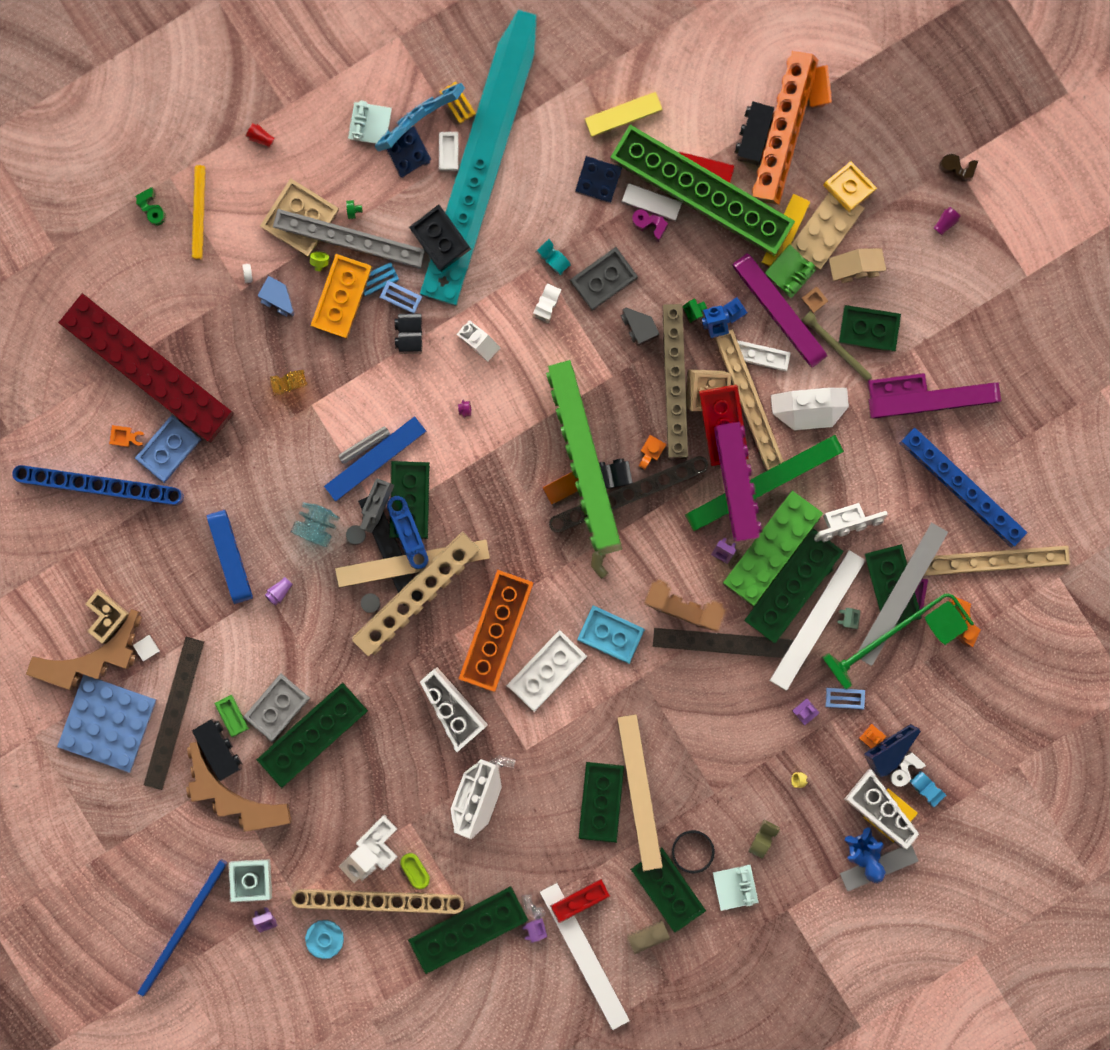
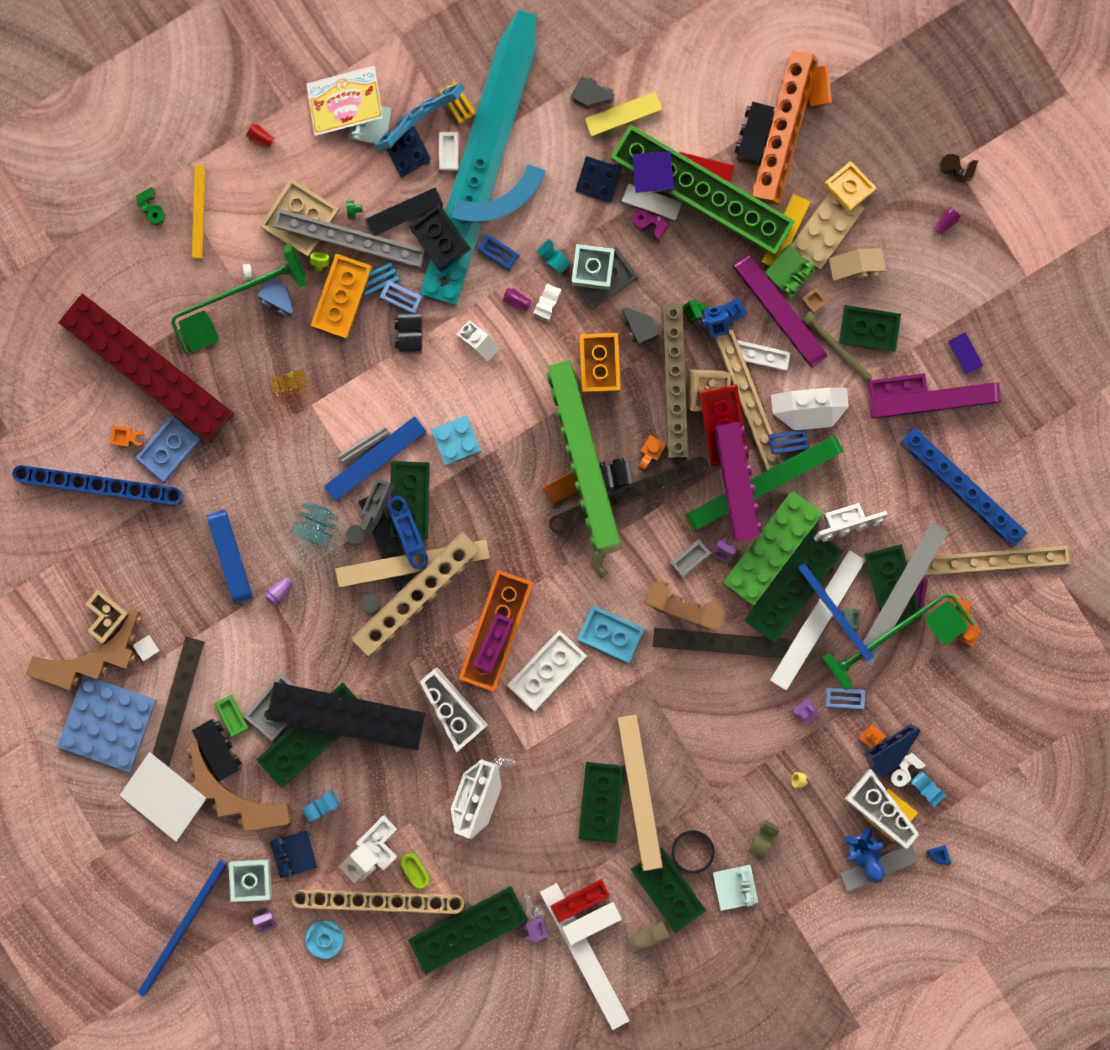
magenta plate [458,400,472,418] -> none
none -> white sticker [119,752,206,842]
none -> green piece [171,242,307,354]
none -> black plate [266,682,426,751]
none -> dark blue hinge [270,830,318,879]
none -> dark azure leg [301,790,341,823]
none -> sticker [307,65,383,136]
none -> black tile [366,187,443,236]
none -> medium azure brick [431,415,482,467]
none -> dark azure tile [450,164,546,222]
none -> magenta tile [473,613,514,674]
none -> blue tile [477,234,519,271]
none -> magenta cone [502,288,532,310]
none -> white tile [561,902,622,945]
none -> dark grey slope [571,77,615,109]
none -> light aqua brick [571,244,614,290]
none -> light orange brick [579,333,621,394]
none -> dark purple tile [632,151,674,193]
none -> light grey tile [670,539,712,578]
none -> blue tile [768,430,809,454]
none -> blue tile [798,564,873,662]
none -> blue tile [927,845,951,865]
none -> dark purple tile [948,332,983,375]

